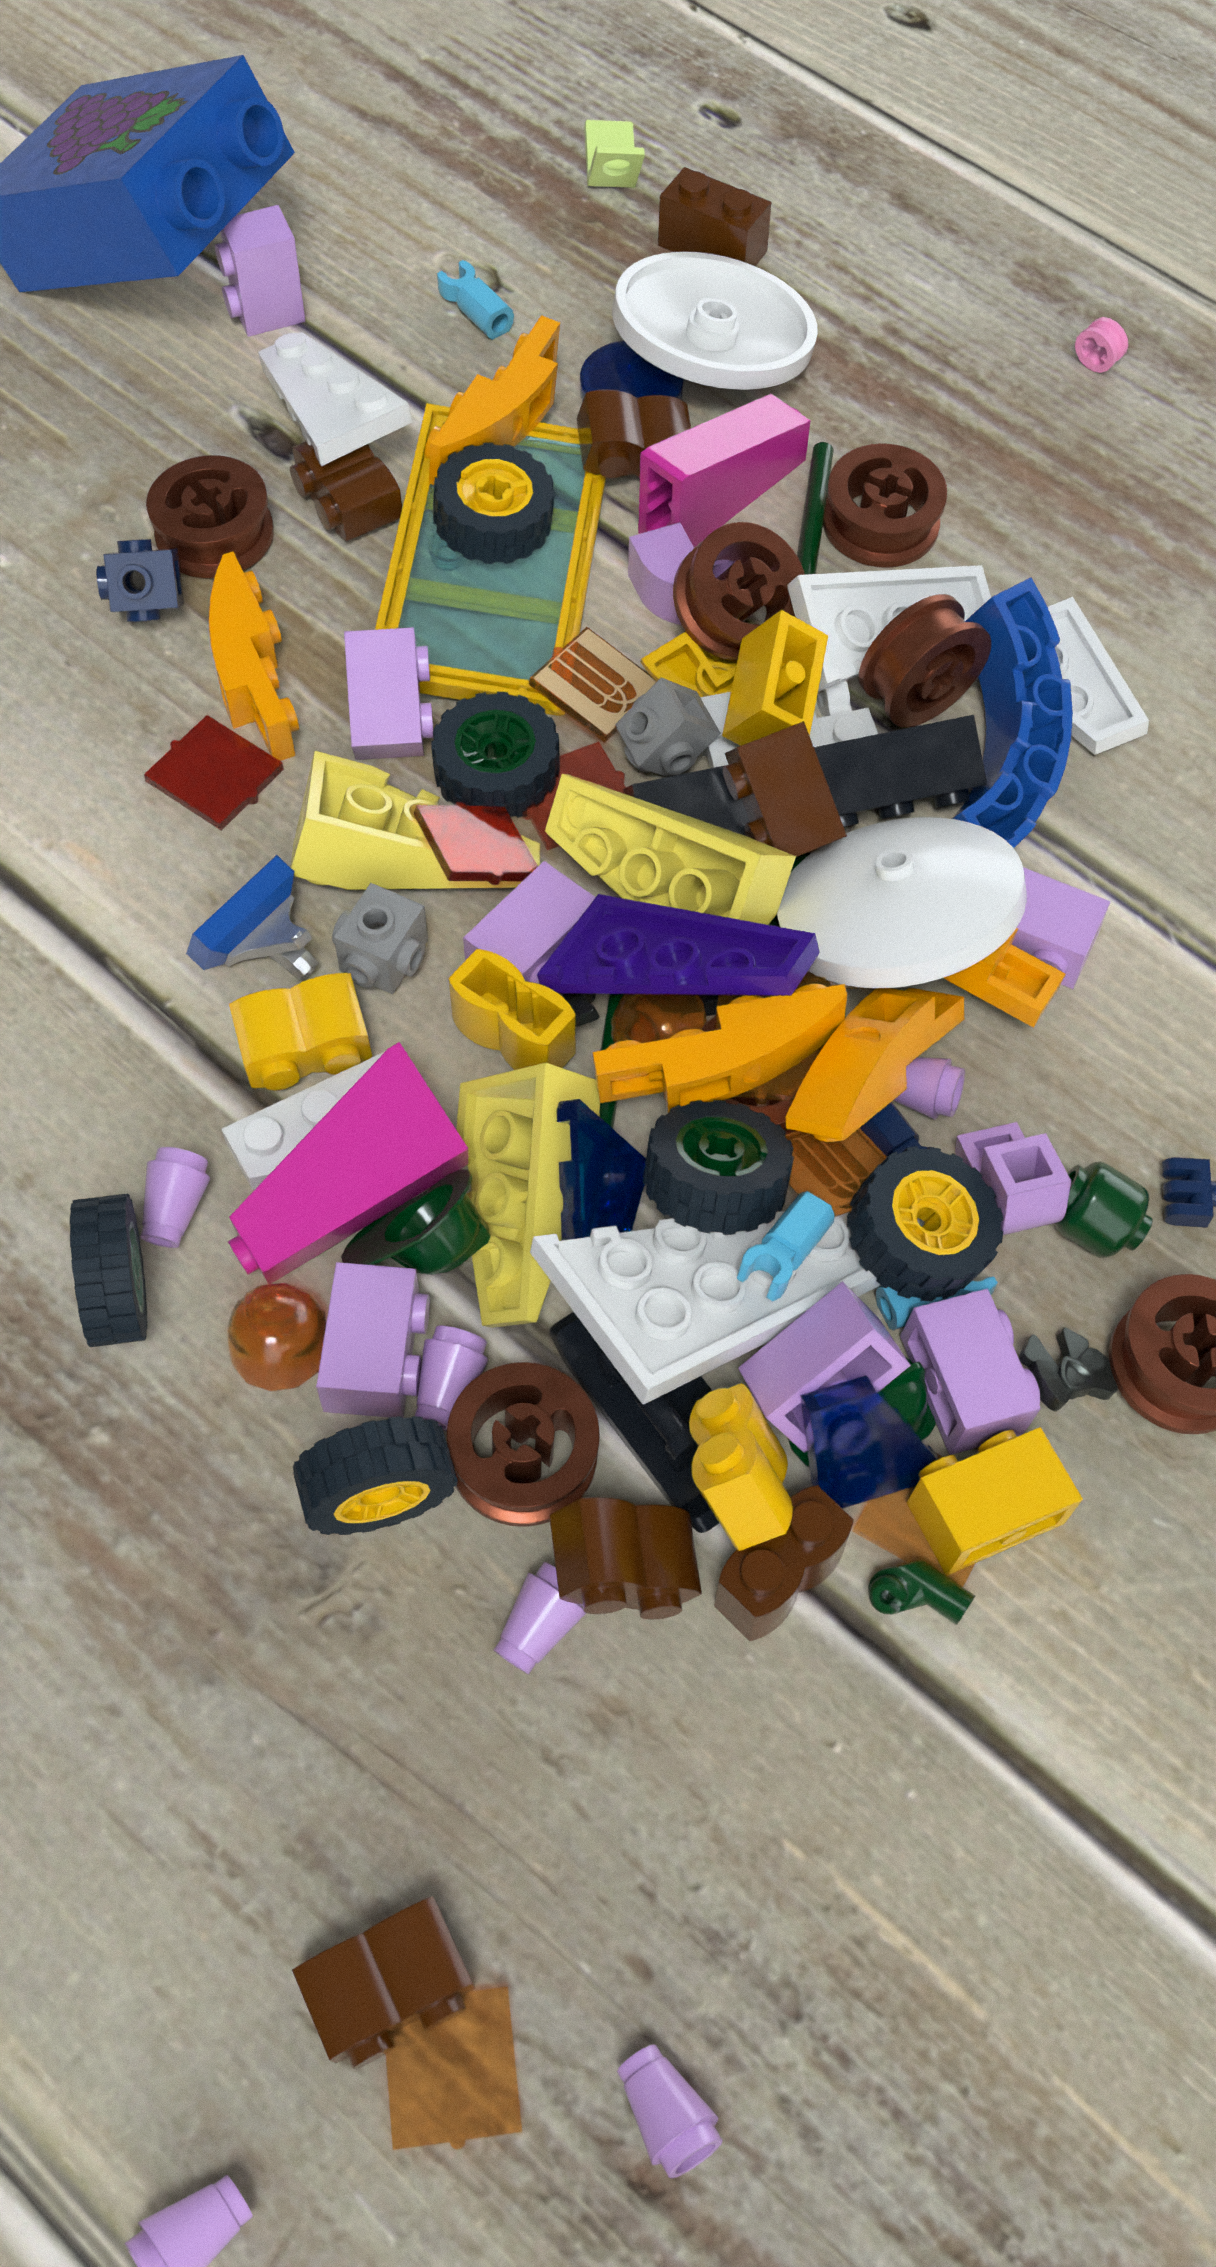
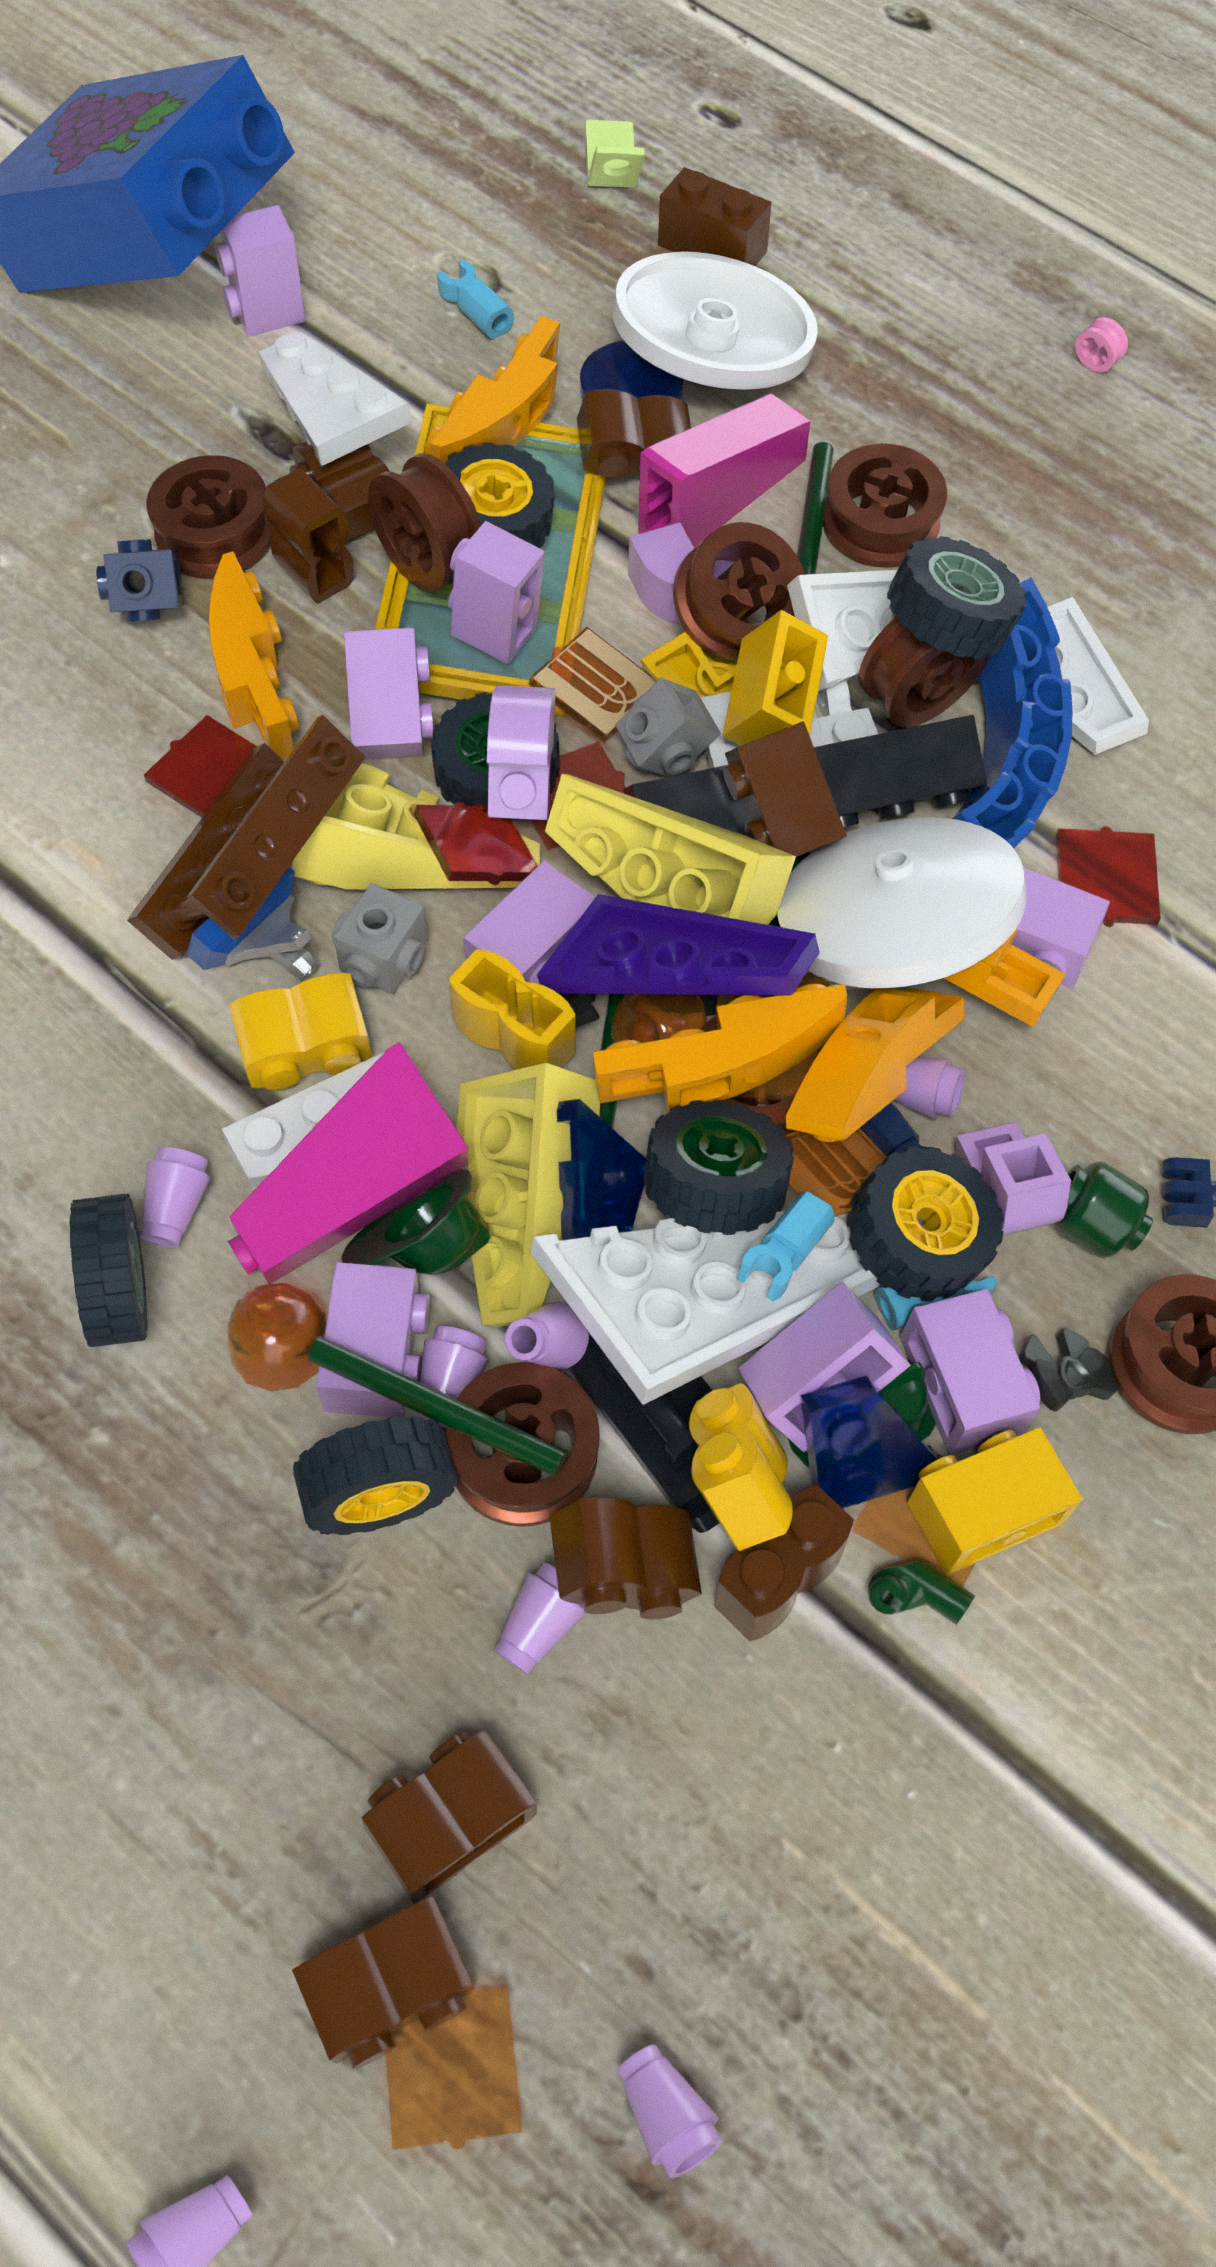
none -> reddish brown fence [127,715,366,960]
none -> reddish brown brick [263,468,354,604]
none -> dark green bar [308,1336,568,1477]
none -> reddish brown brick [361,1730,537,1904]
none -> copper wheel [368,453,481,592]
none -> lavender brick [448,521,545,665]
none -> lavender brick [487,685,556,820]
none -> lavender cone [505,1302,589,1370]
none -> black wheel [887,536,1027,659]
none -> clear red piece [1056,826,1161,927]

